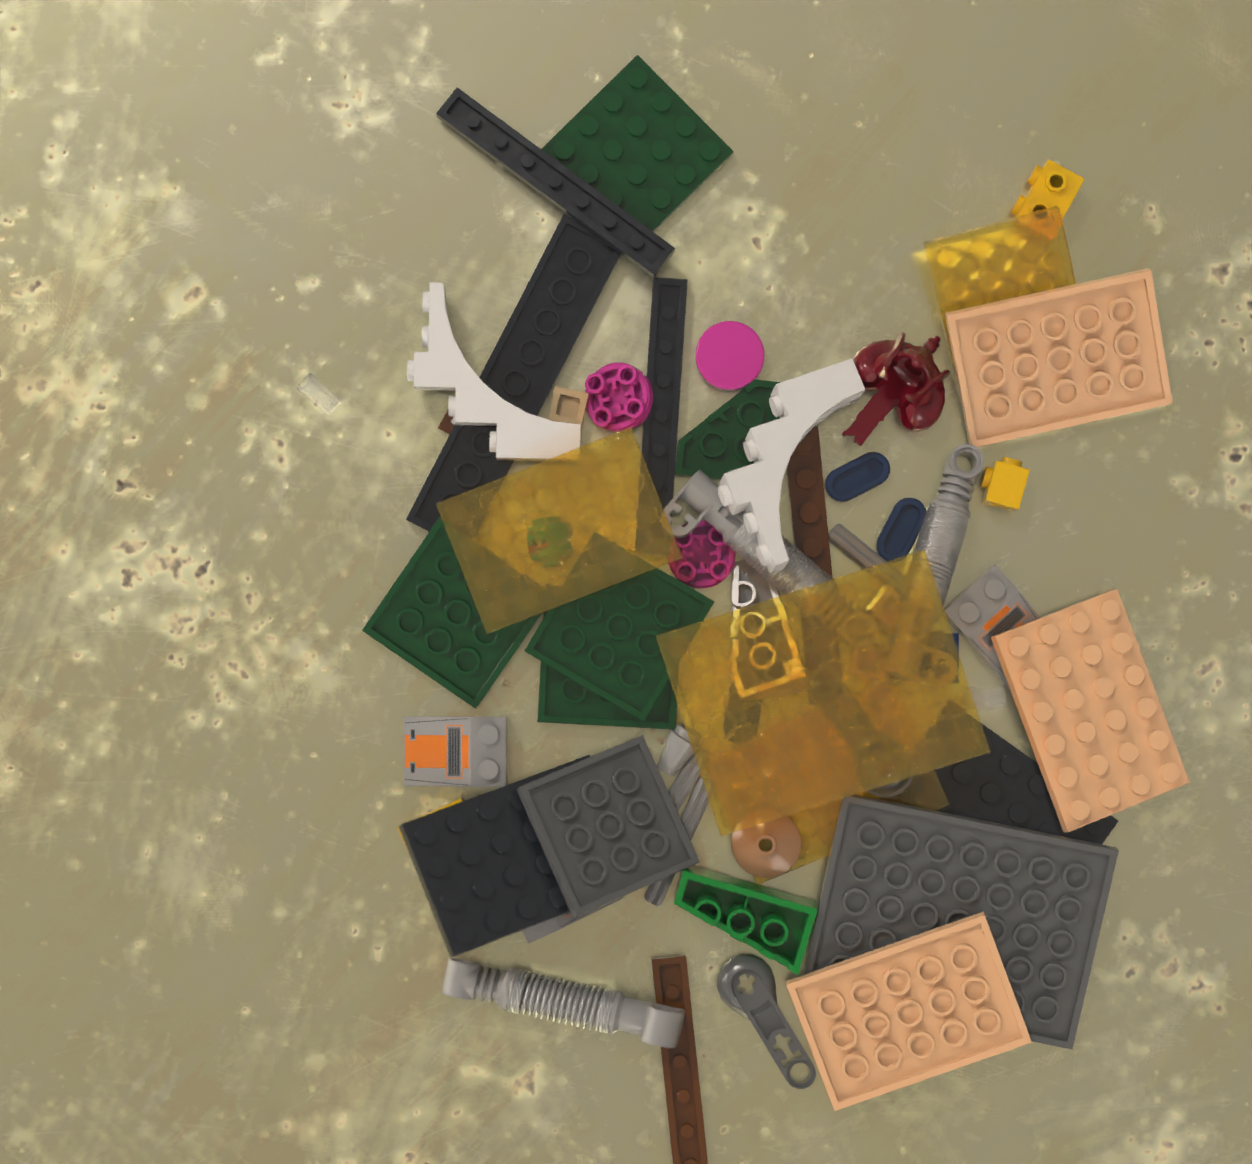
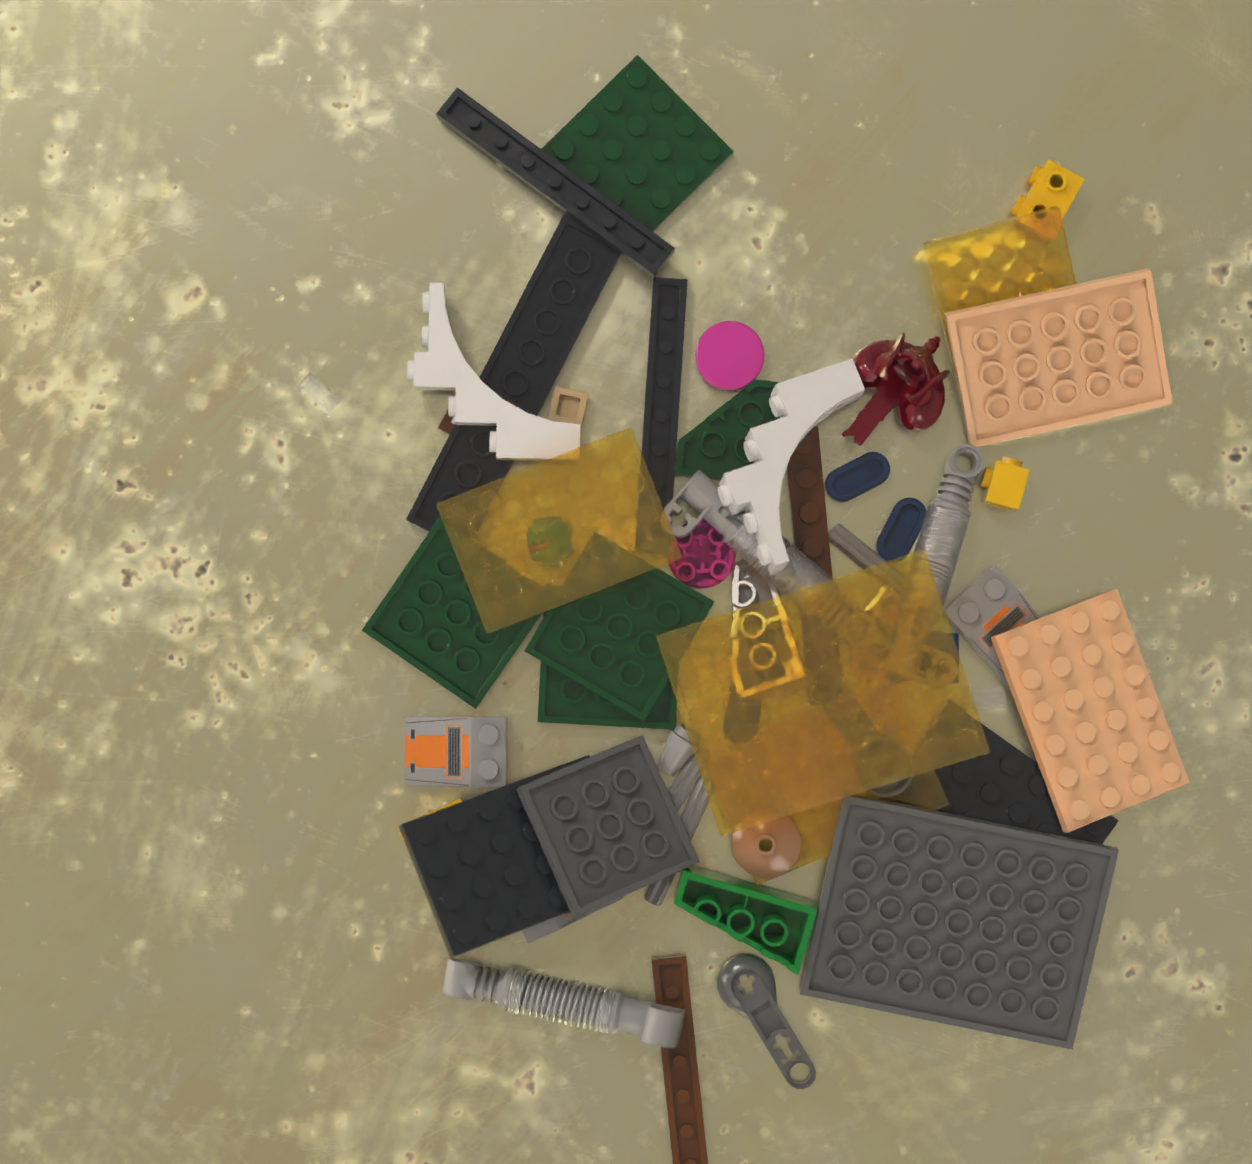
dark pink tile [585,362,653,432] -> none
light nougat plate [786,911,1032,1111] -> none

